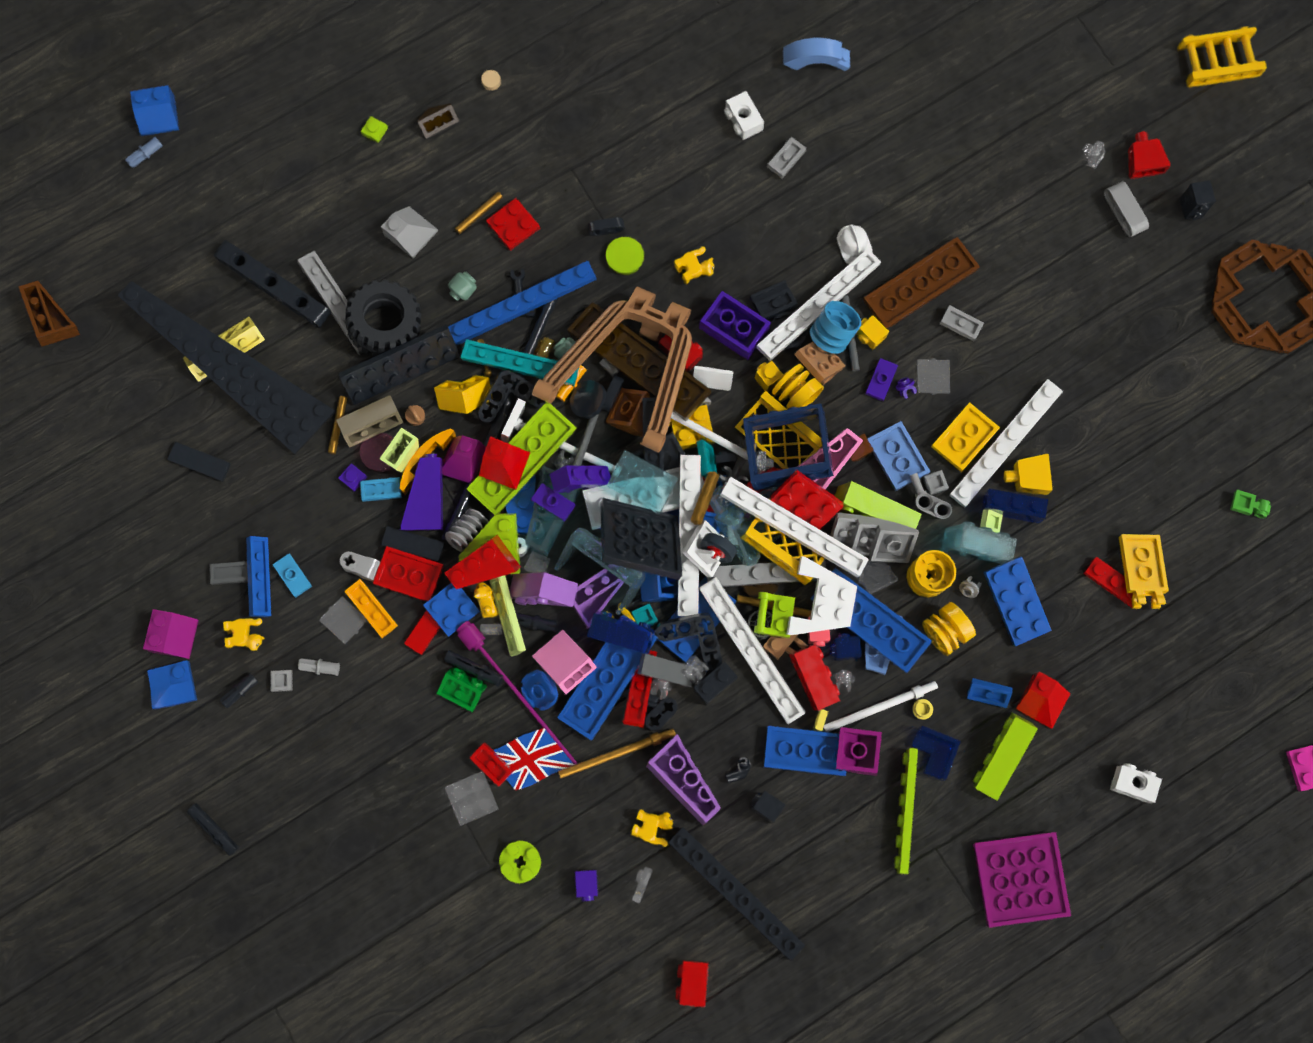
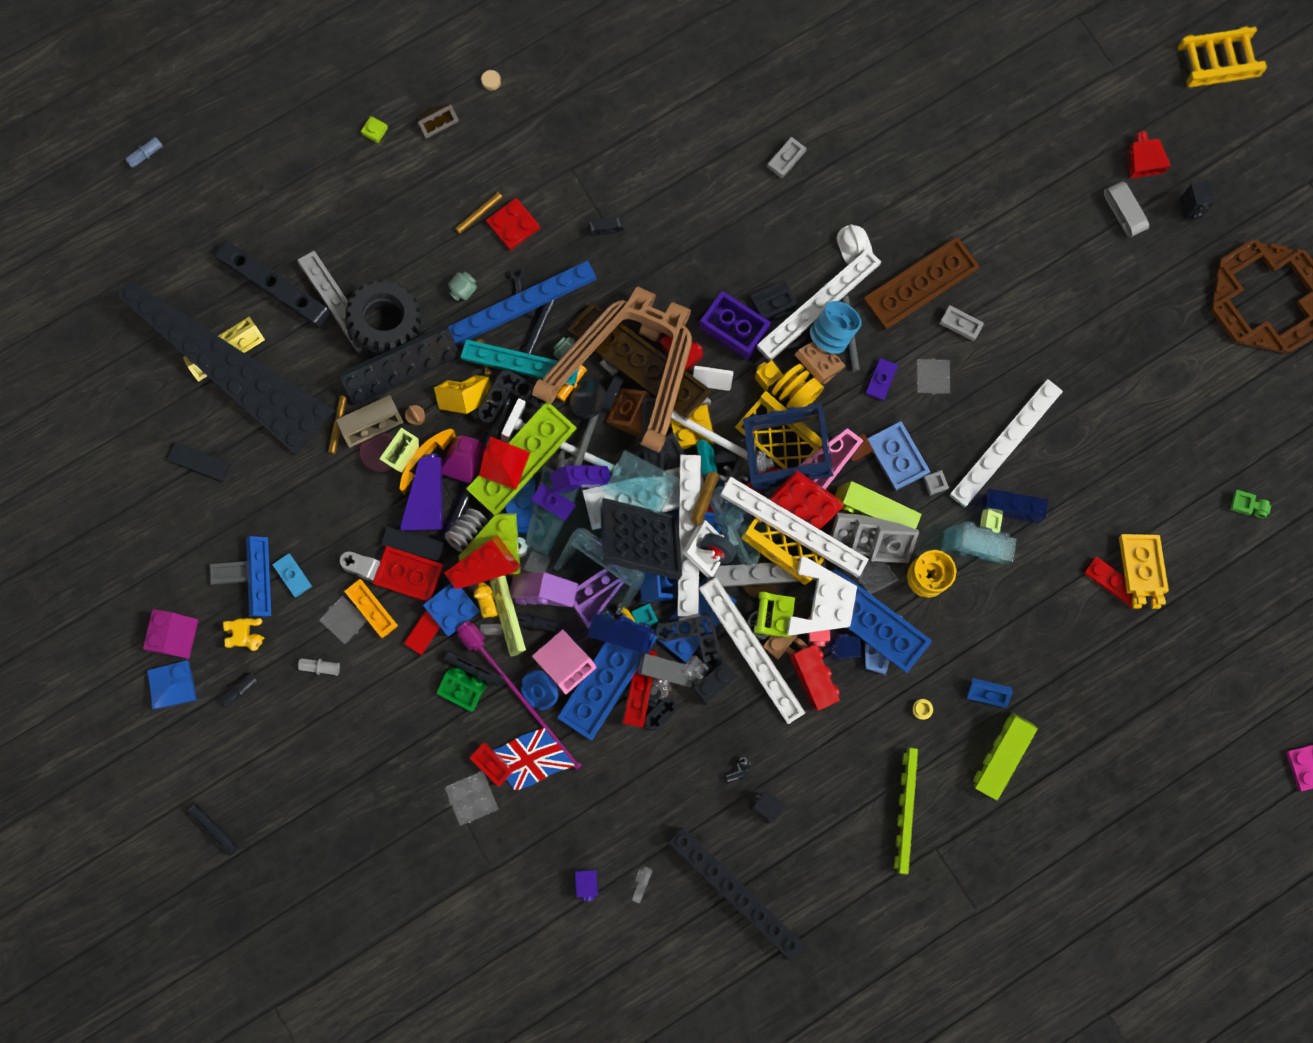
reddish brown wedge [18,281,80,347] -> none
blue slope [130,85,179,136] -> none
light grey tile [271,670,293,692] -> none
dark purple plate [339,463,367,492] -> none
dark azure plate [360,477,402,502] -> none
light grey slope [381,207,438,258] -> none
lime plate [499,841,541,883] -> none
clear yellow pin [536,337,554,358] -> none
pearl gold bar [558,728,676,779] -> none
lime tile [606,237,644,275] -> none
yellow animal [631,809,673,847] -> none
medium lavender wedge [646,734,721,826] -> none
yellow animal [674,246,714,284] -> none
red brick [676,960,708,1007] -> none
white brick [724,91,764,140] -> none
pearl gold bar [737,595,812,618] -> none
blue plate [764,726,846,776] -> none
medium blue arch [783,38,850,71] -> none
light yellow tile [813,709,828,732] -> none
white bar [823,681,938,733] -> none
clear plate [835,670,855,691] -> none
magenta slope [836,727,882,776] -> none
yellow brick [857,315,889,350] -> none
dark purple plate [896,377,917,399] -> none
light grey beam [910,473,952,519] -> none
clear blue panel [911,726,961,781] -> none
yellow wheel [922,602,976,656] -> none
yellow plate [931,403,1000,472] -> none
light grey plate [959,576,981,598] -> none
magenta plate [973,832,1071,928] -> none
blue plate [984,556,1052,646] -> none
yellow torso [1004,454,1052,495] -> none
red slope [1016,671,1070,729] -> none
clear tile [1082,140,1105,168] -> none
white brick [1110,763,1162,804] -> none

